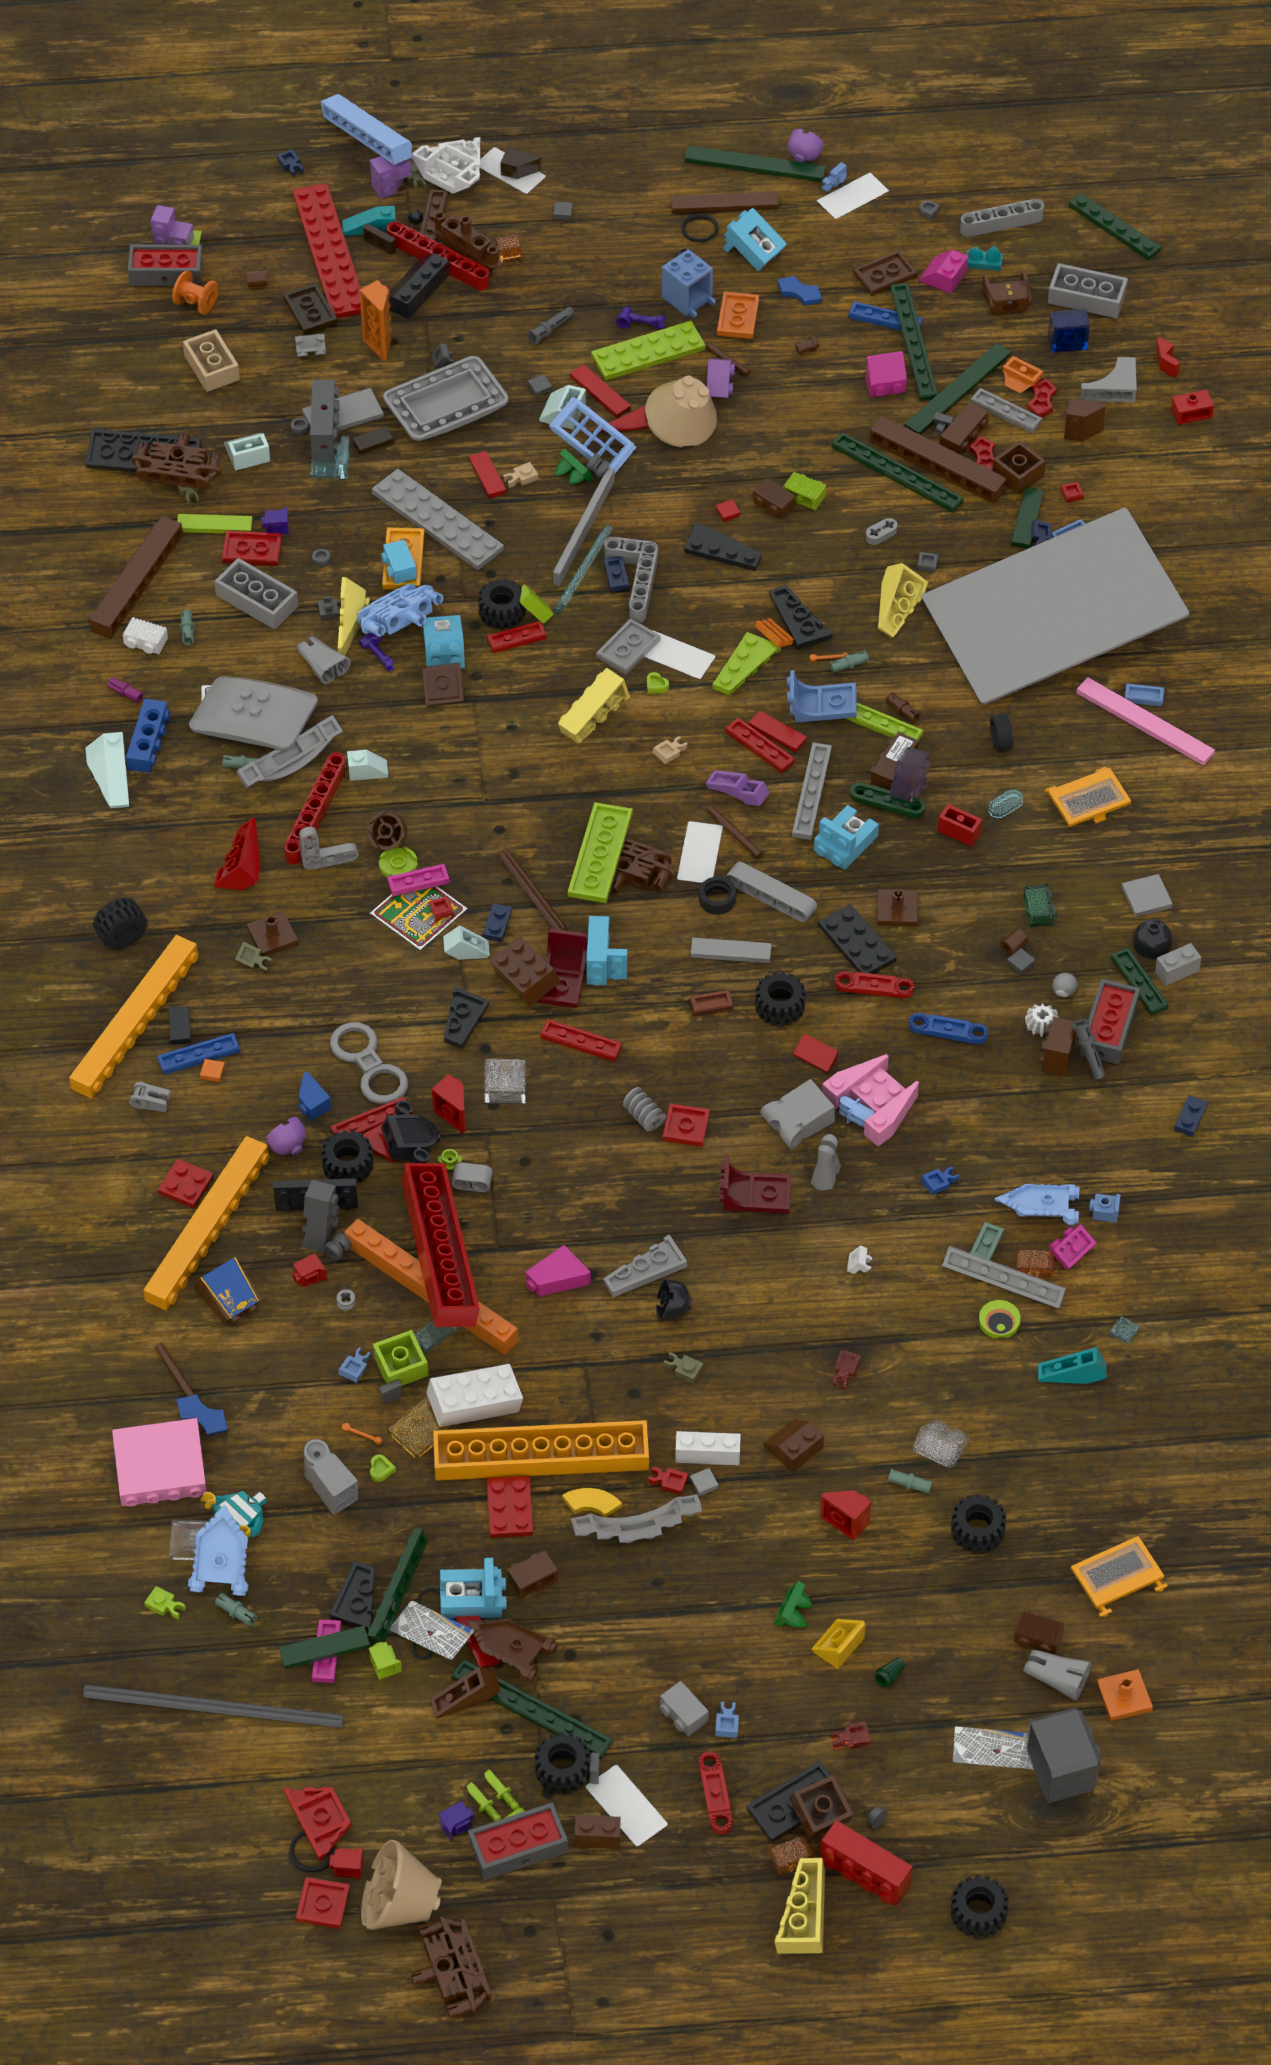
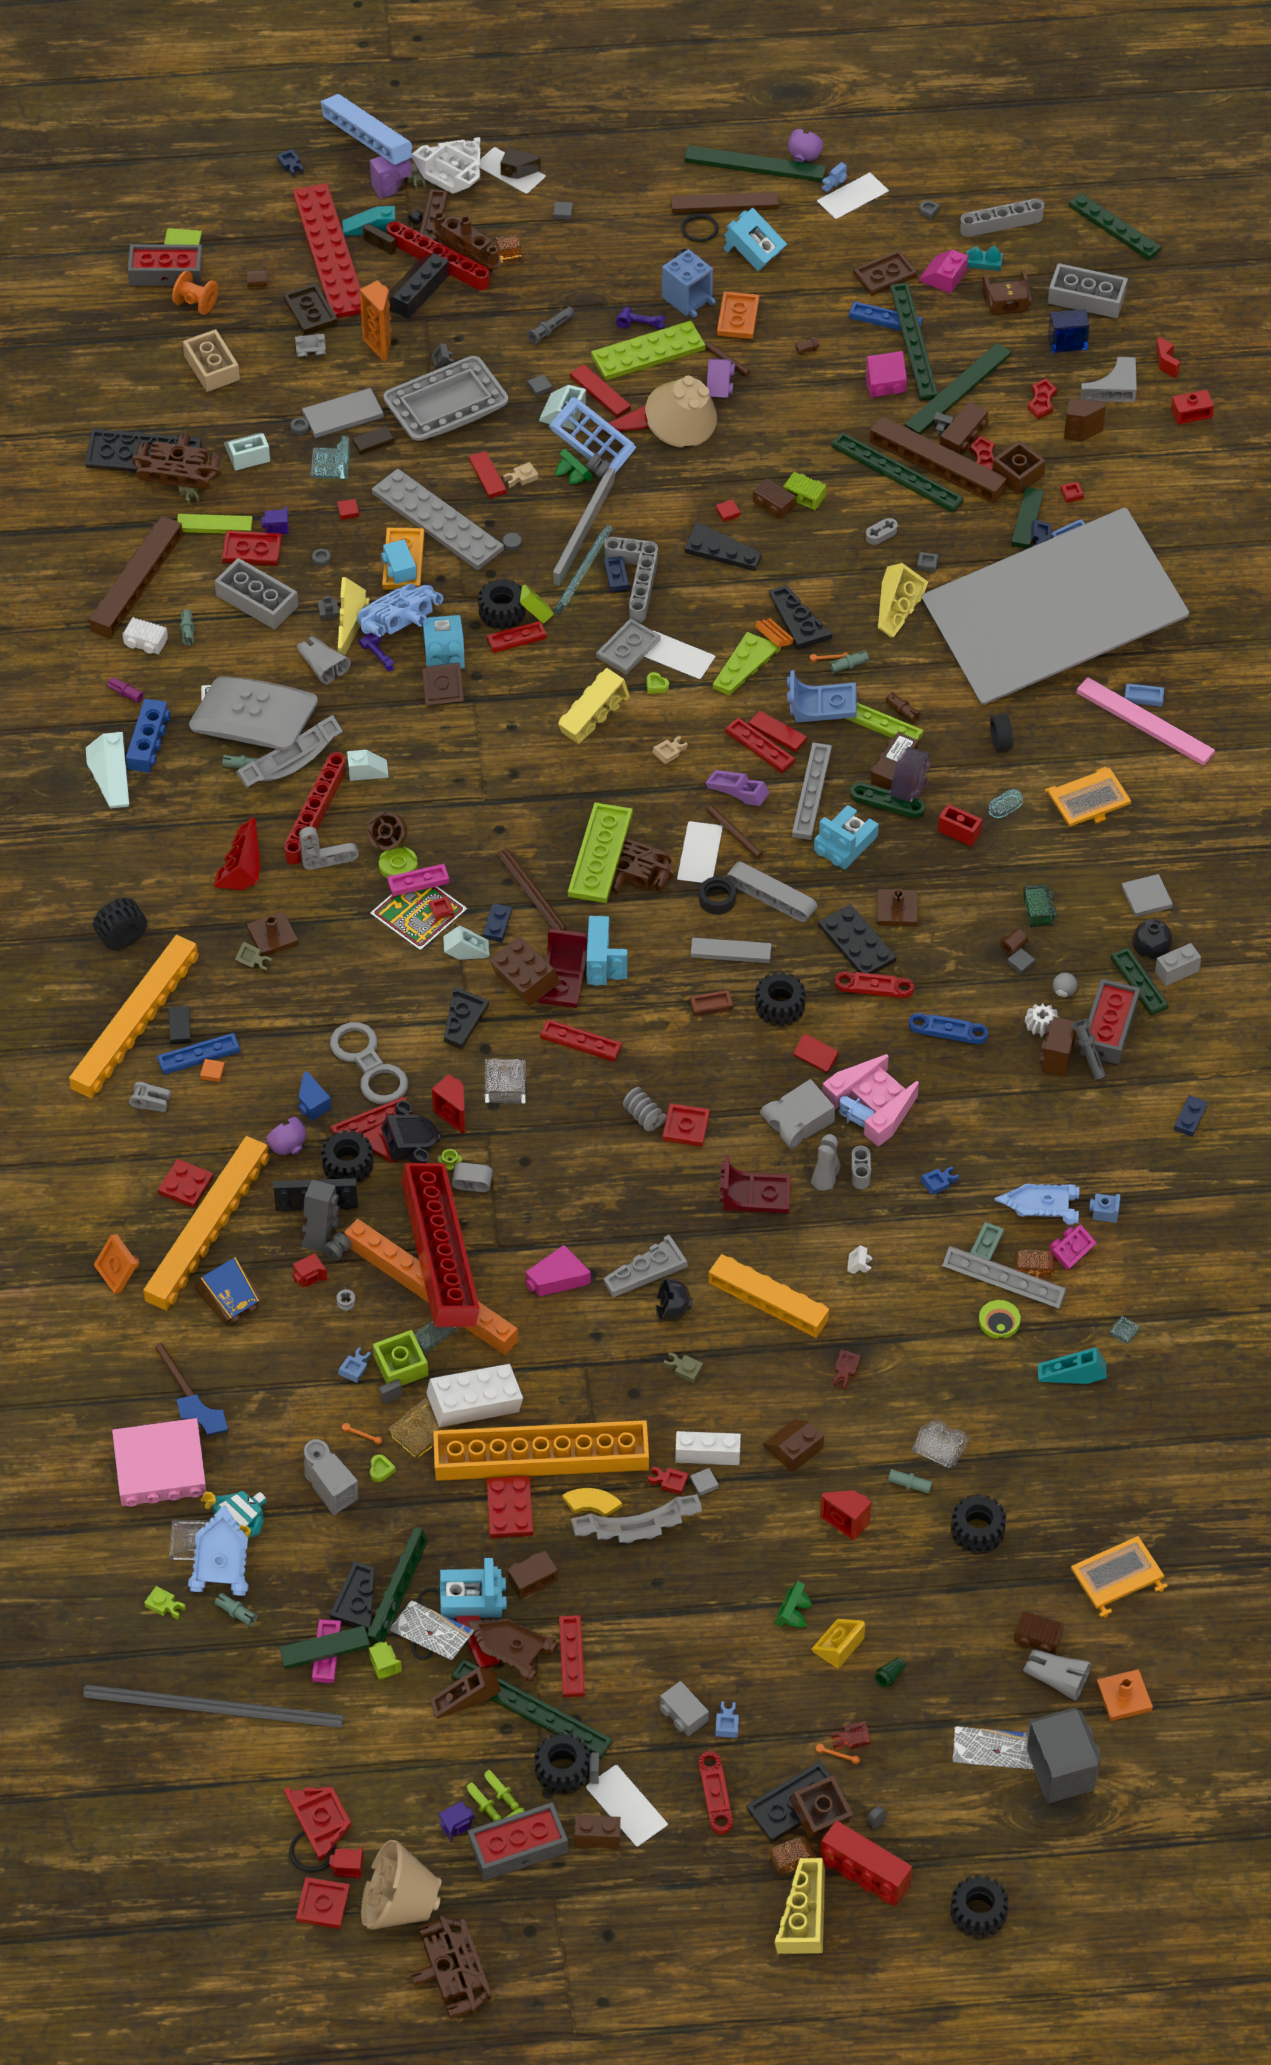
medium lavender brick [151,205,194,245] -> none
dark grey brick [310,380,340,460] -> none
blue tile [778,276,822,306] -> none
light grey tile [970,388,1043,434] -> none
orange slope [1003,356,1044,394] -> none
none -> orange tile [94,1234,139,1294]
none -> red tile [337,499,359,520]
none -> dark grey tile [503,533,522,551]
none -> red tile [559,1615,585,1697]
none -> light orange brick [708,1254,830,1338]
none -> orange hinge [816,1744,860,1764]
none -> light grey beam [851,1146,871,1189]

